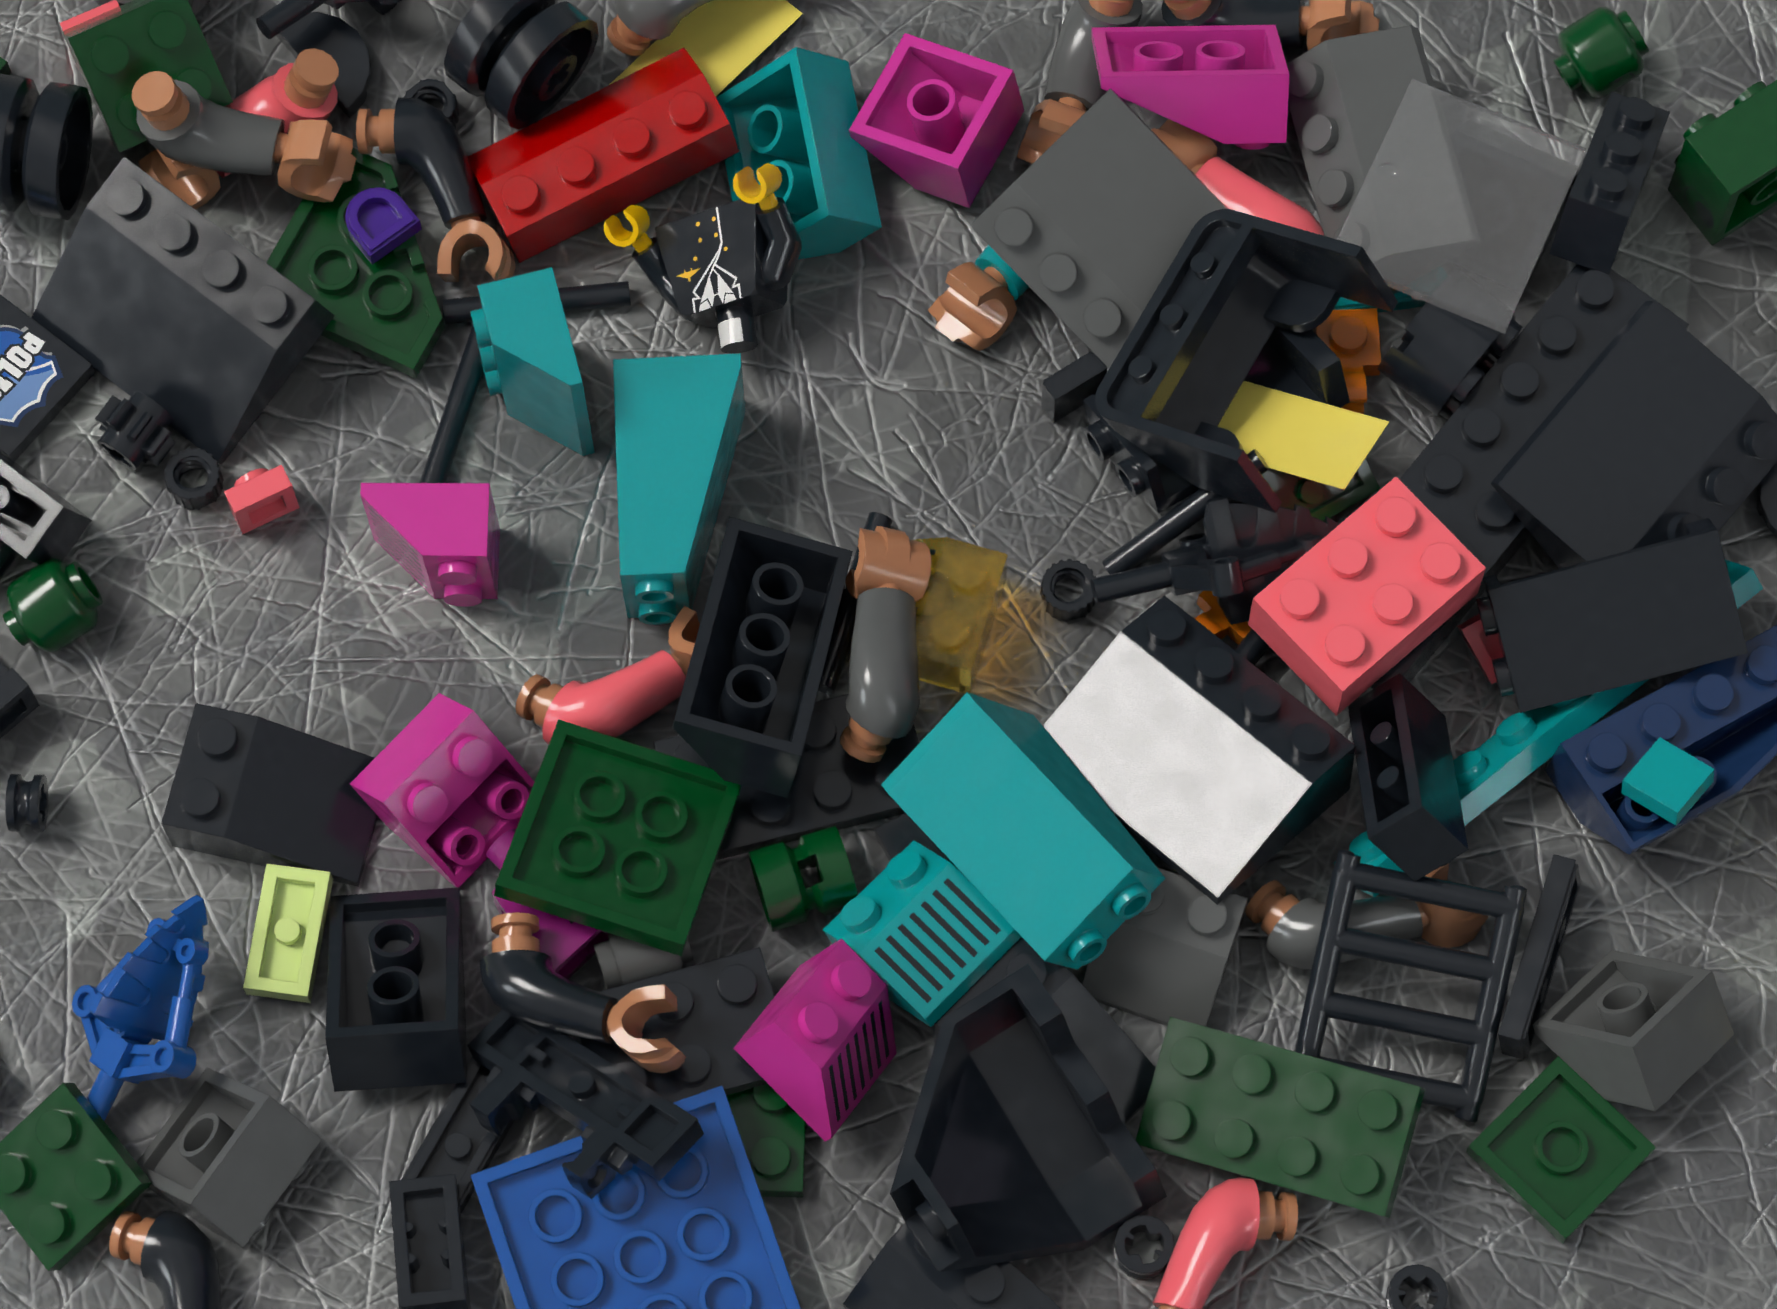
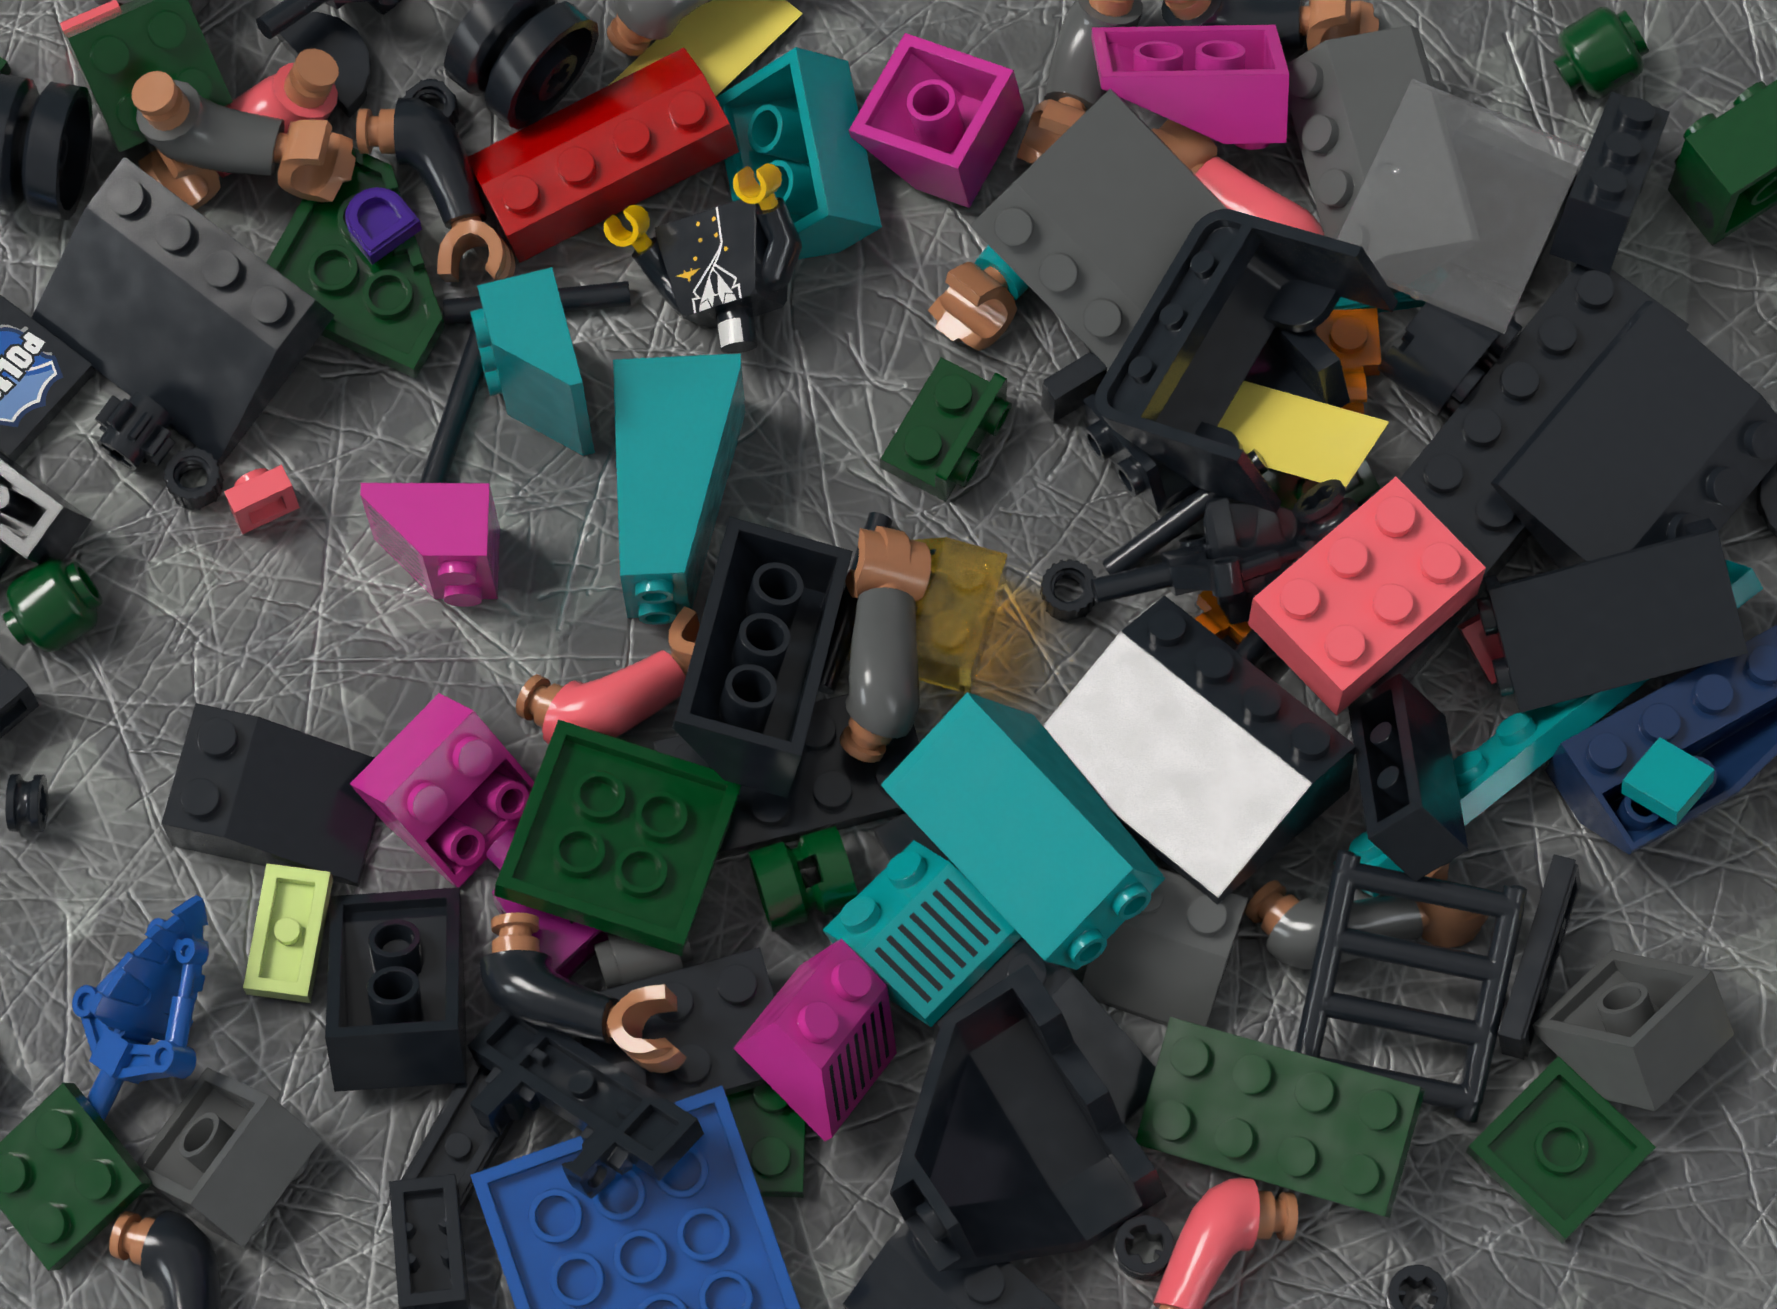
none -> dark green bracket [880,357,1012,502]
none -> black bush [1292,479,1358,541]

